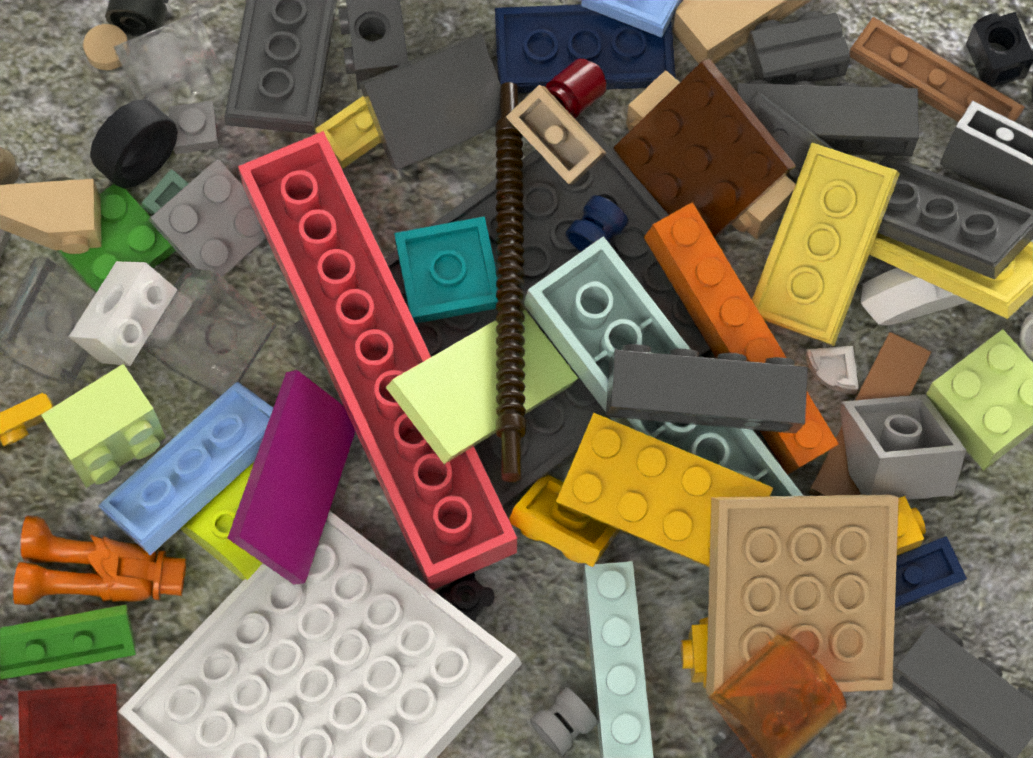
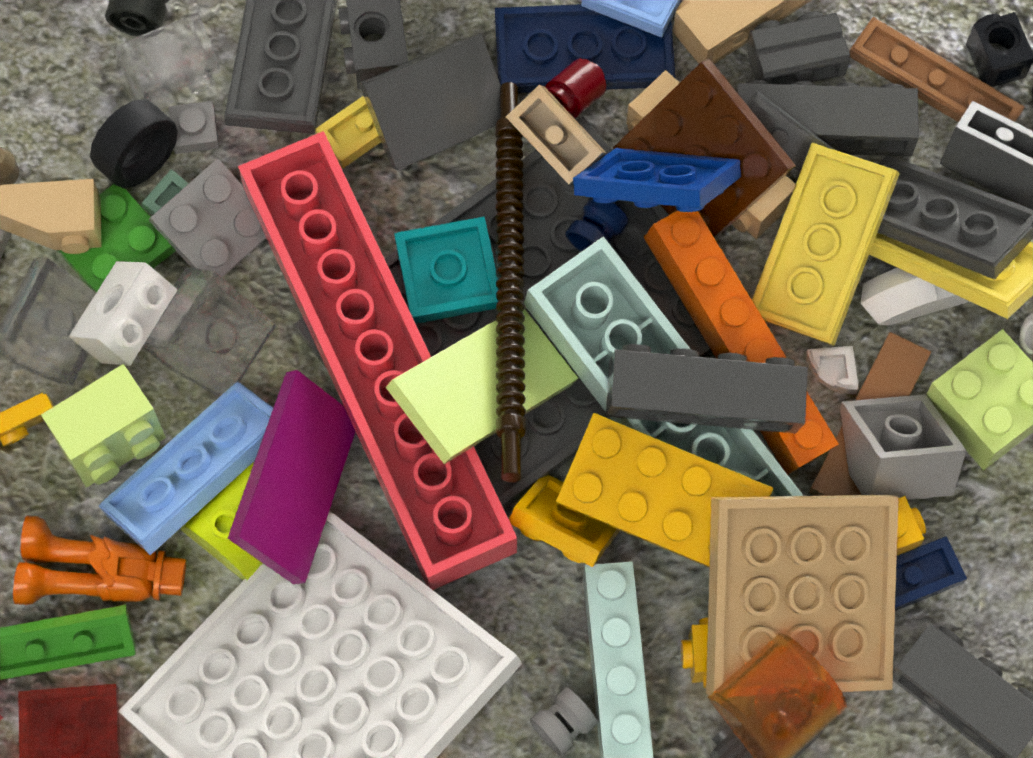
tan tile [83,24,130,70] -> none
black plate [438,572,495,622] -> none
none -> blue plate [573,148,741,212]

